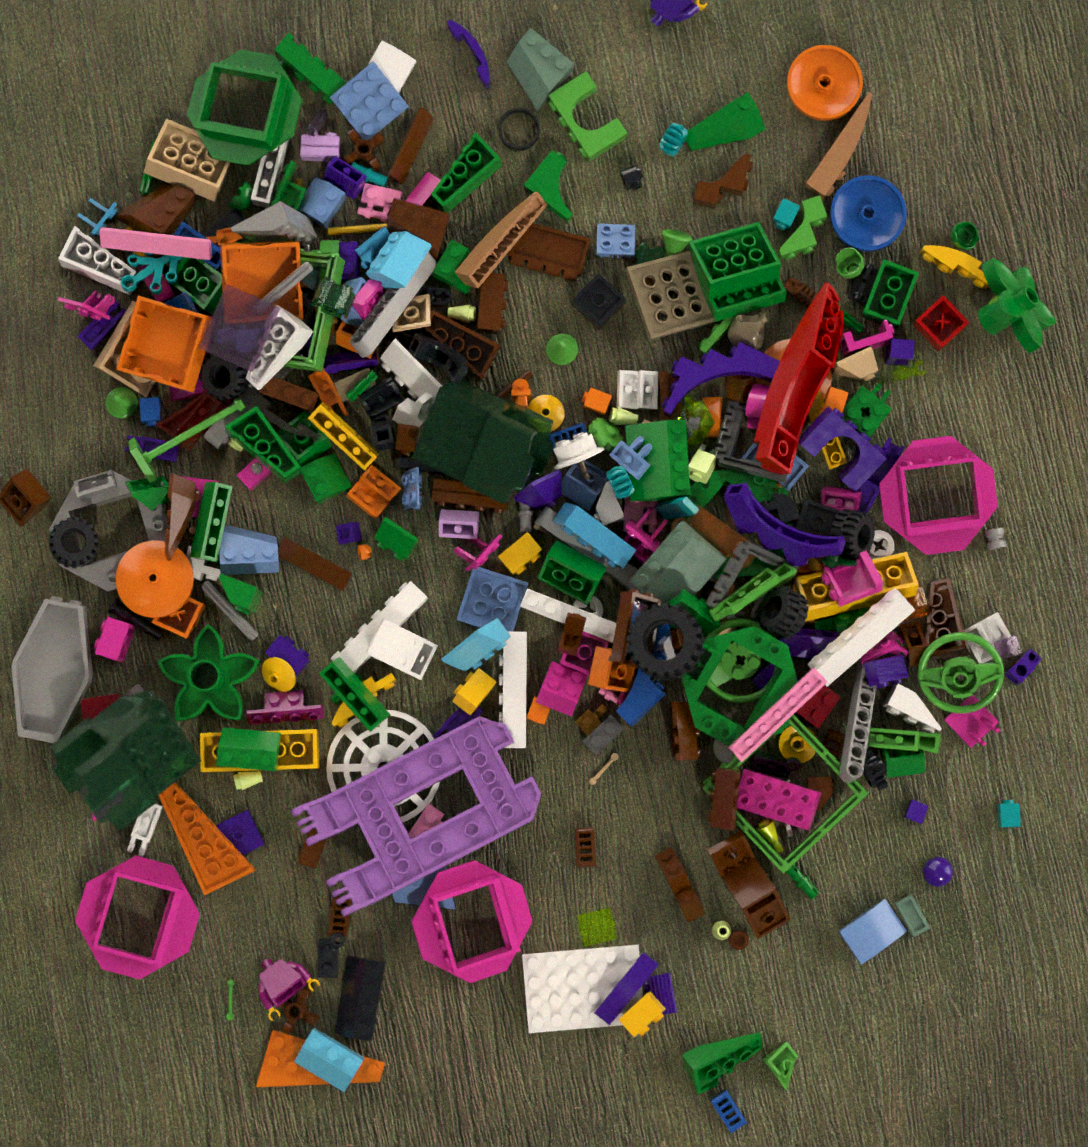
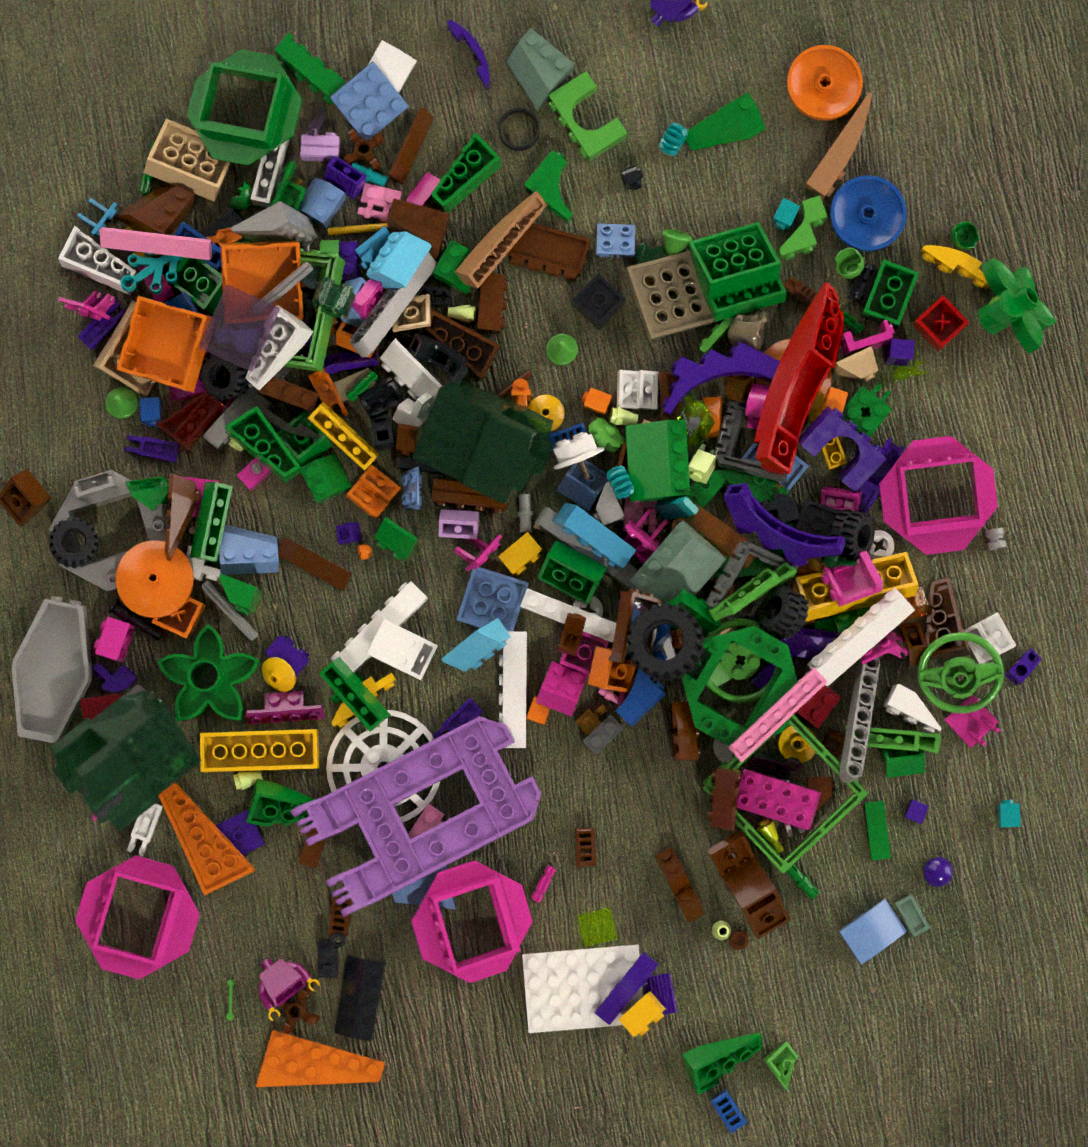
bright green tile [128,398,246,483] -> none
green slope [216,727,281,772] -> none
medium azure slope [294,1028,364,1092] -> none
yellow brick [452,668,497,715] -> none
dark purple slope [514,469,562,510] -> none
tan hinge [589,753,619,785] -> none
medium blue hinge [610,436,653,480] -> none
reddish brown arch [693,154,753,209] -> none
dark purple brick [863,655,909,689] -> none
black gear [863,749,888,791] -> none
clear purple slope [993,635,1022,660] -> none
none -> dark purple brick [93,662,139,693]
none -> green wedge [246,779,315,827]
none -> dark pink axle [531,865,556,903]
none -> green tile [864,800,891,861]

